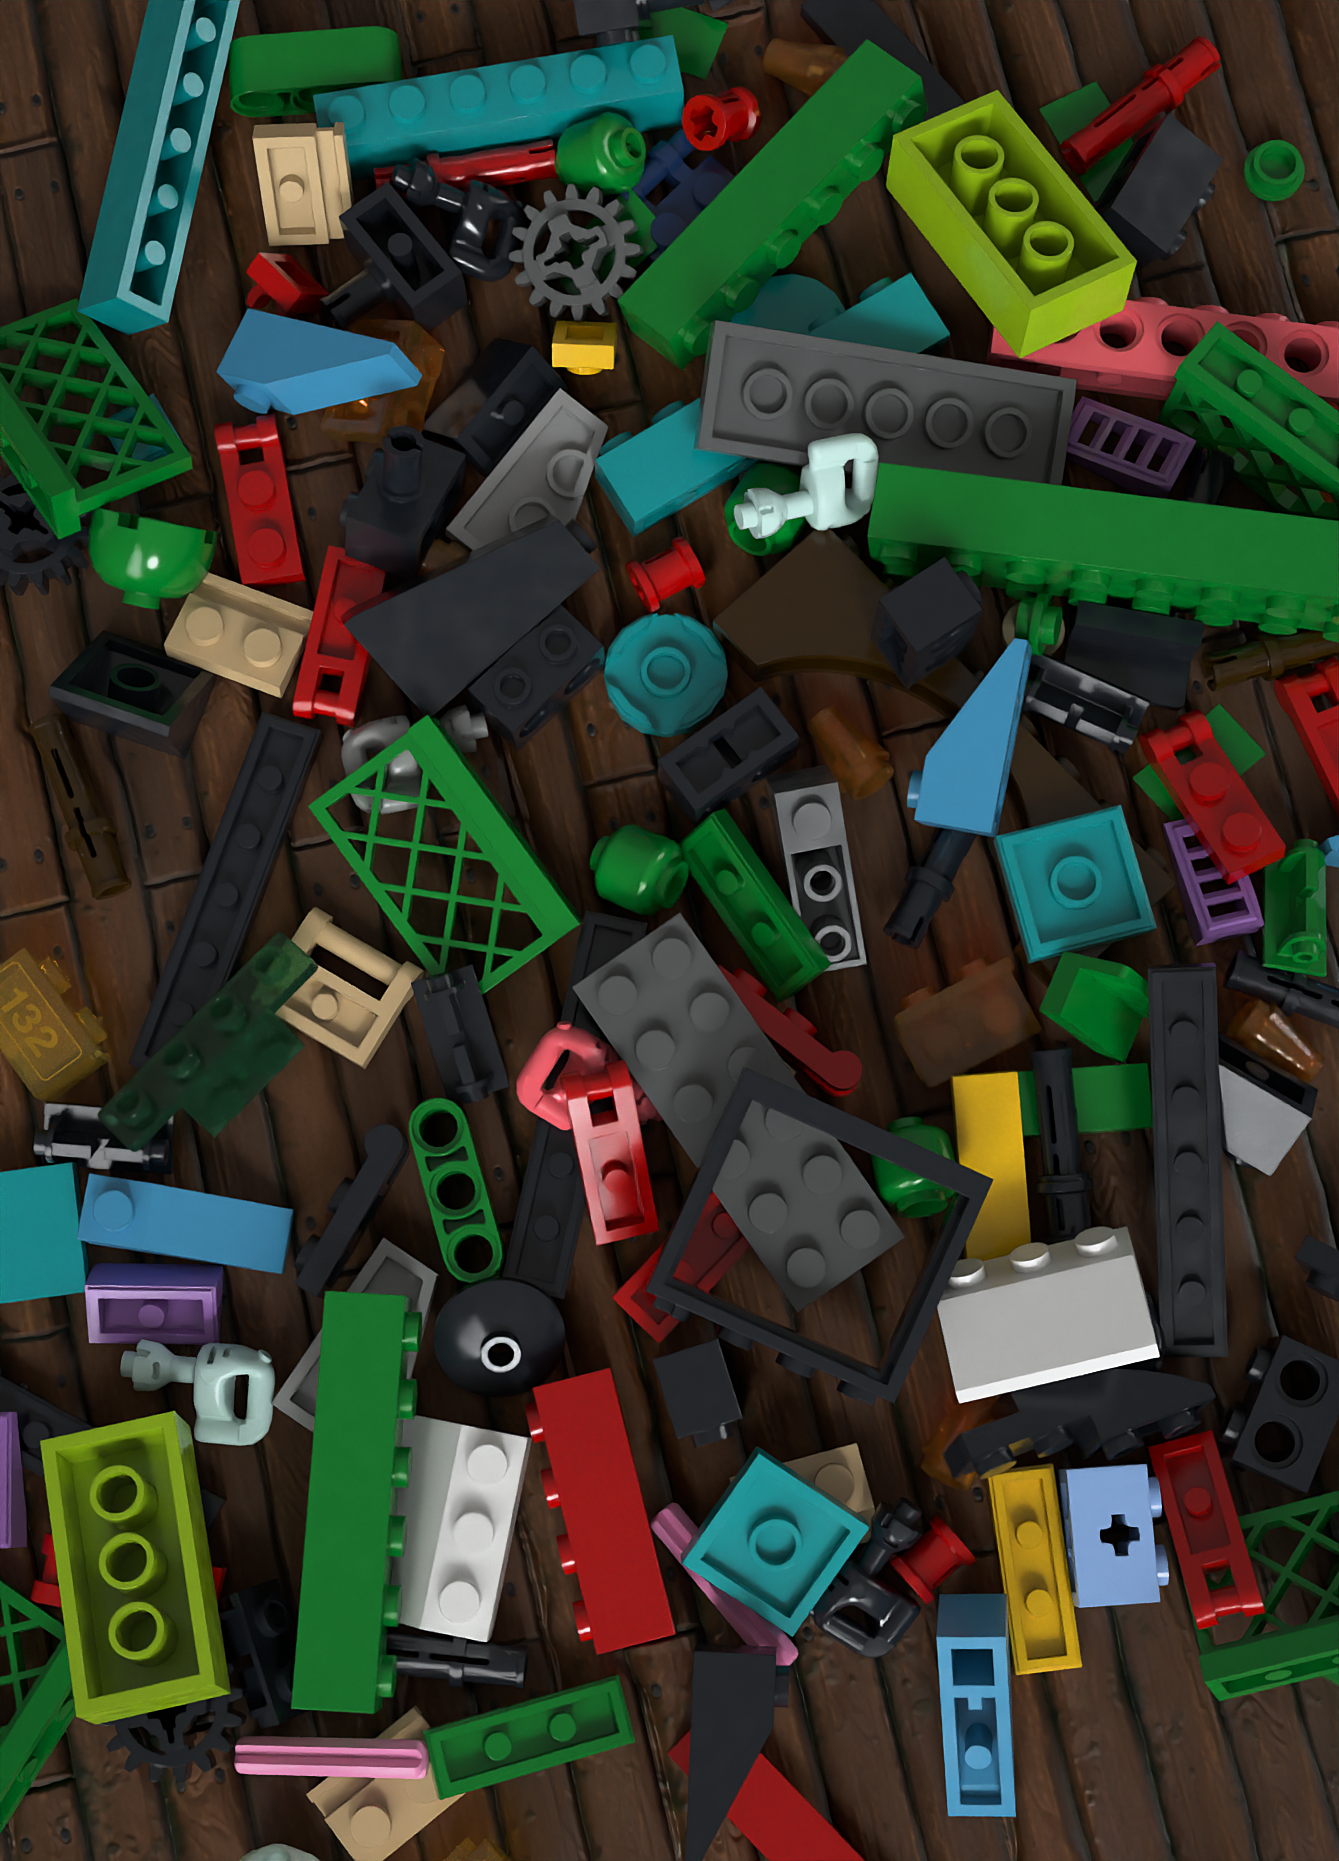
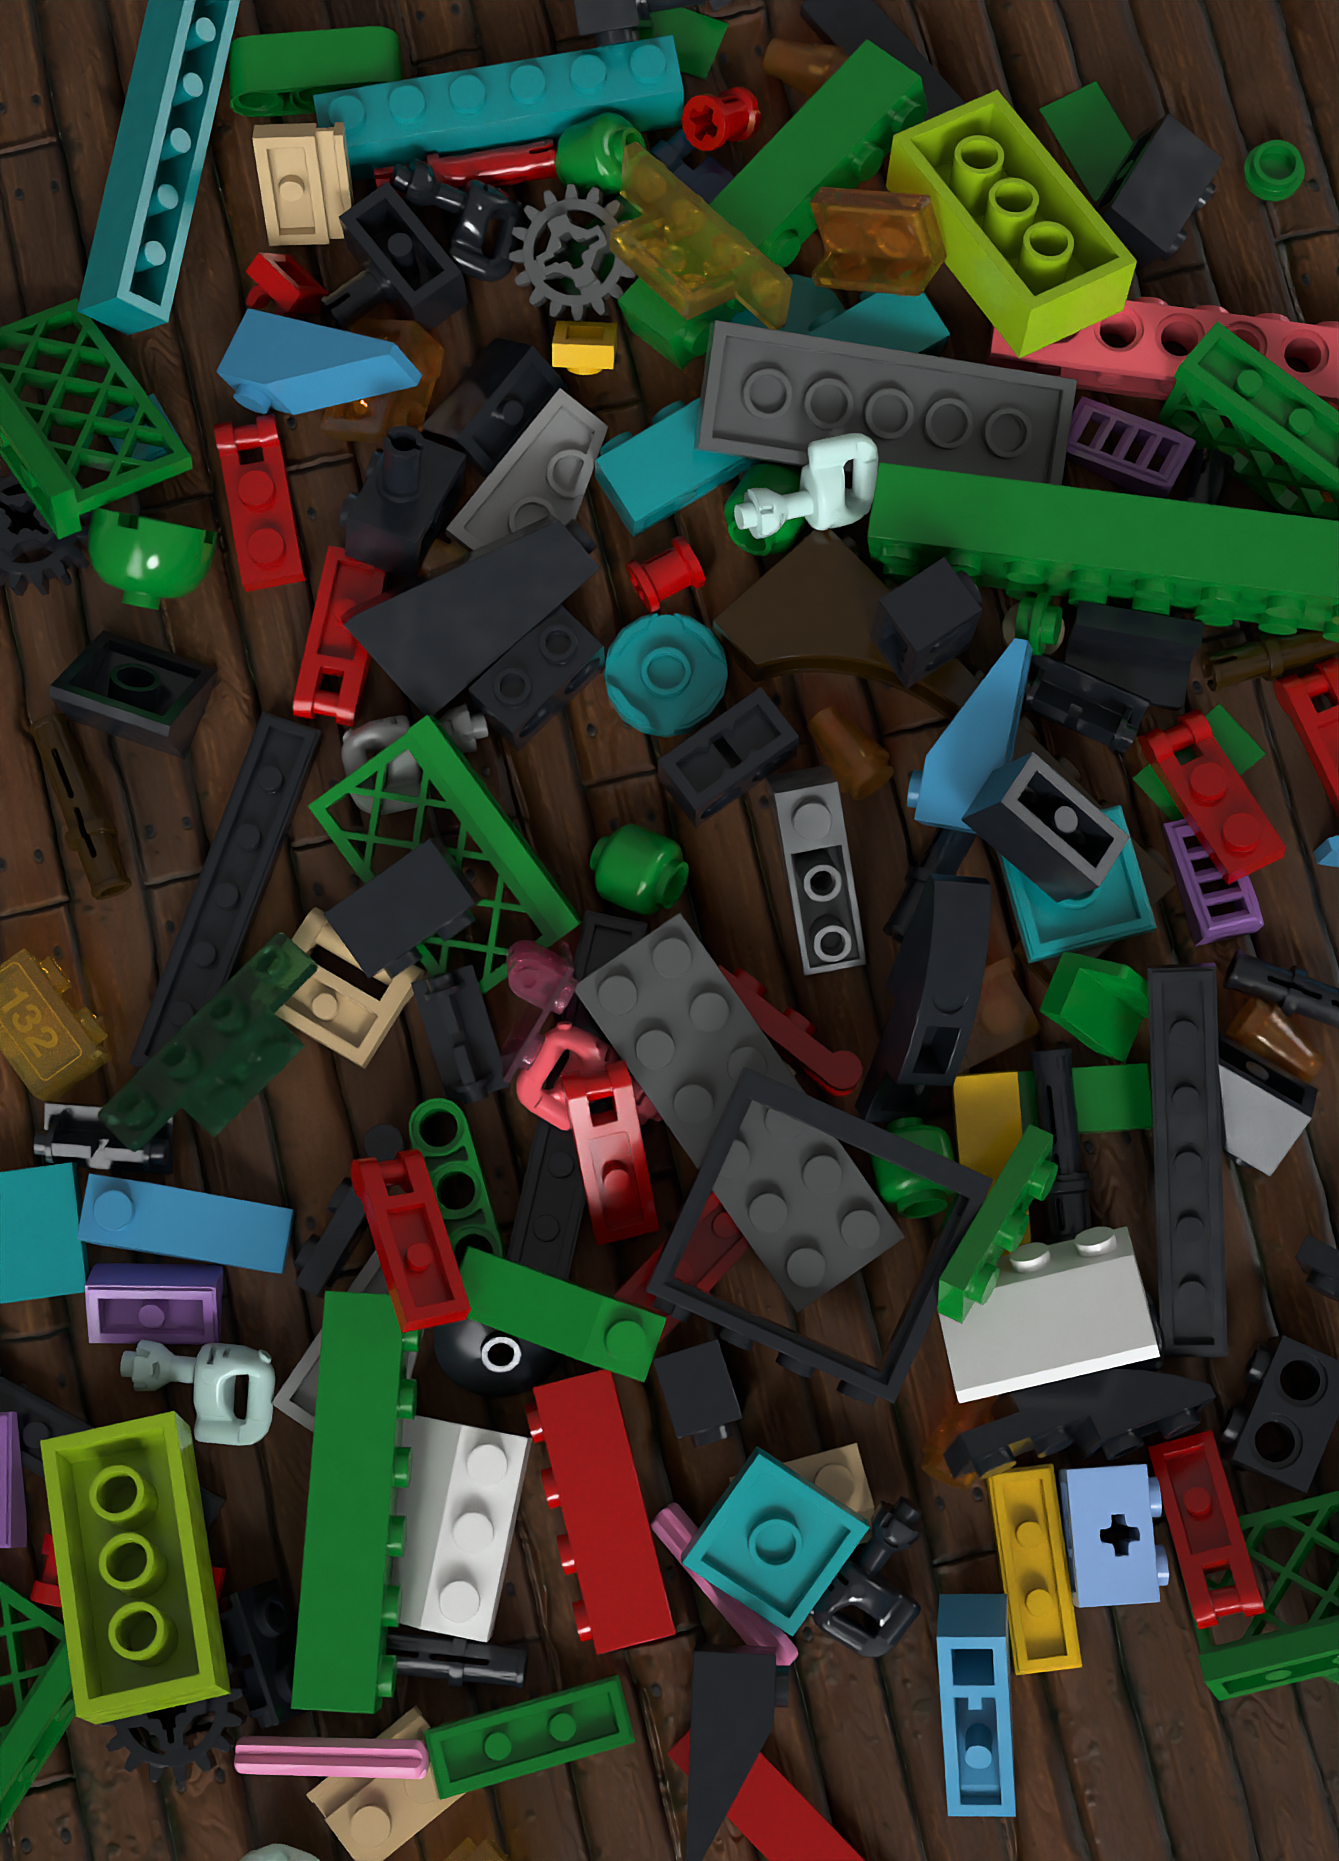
tan plate [164,572,313,698] -> none
green tile [678,809,832,1003] -> none
red bush [888,1515,977,1605] -> none
red pin [1060,36,1221,175] -> none
green hinge [1263,839,1326,977] -> none
none -> black brick [323,837,483,979]
none -> red plate [351,1148,471,1333]
none -> green slope [459,1245,667,1382]
none -> clear pink hinge [501,940,578,1083]
none -> clear yellow bracket [609,142,793,330]
none -> clear orange bracket [810,187,947,296]
none -> black slope [855,873,992,1122]
none -> green plate [938,1124,1058,1324]
none -> black brick [961,752,1130,903]

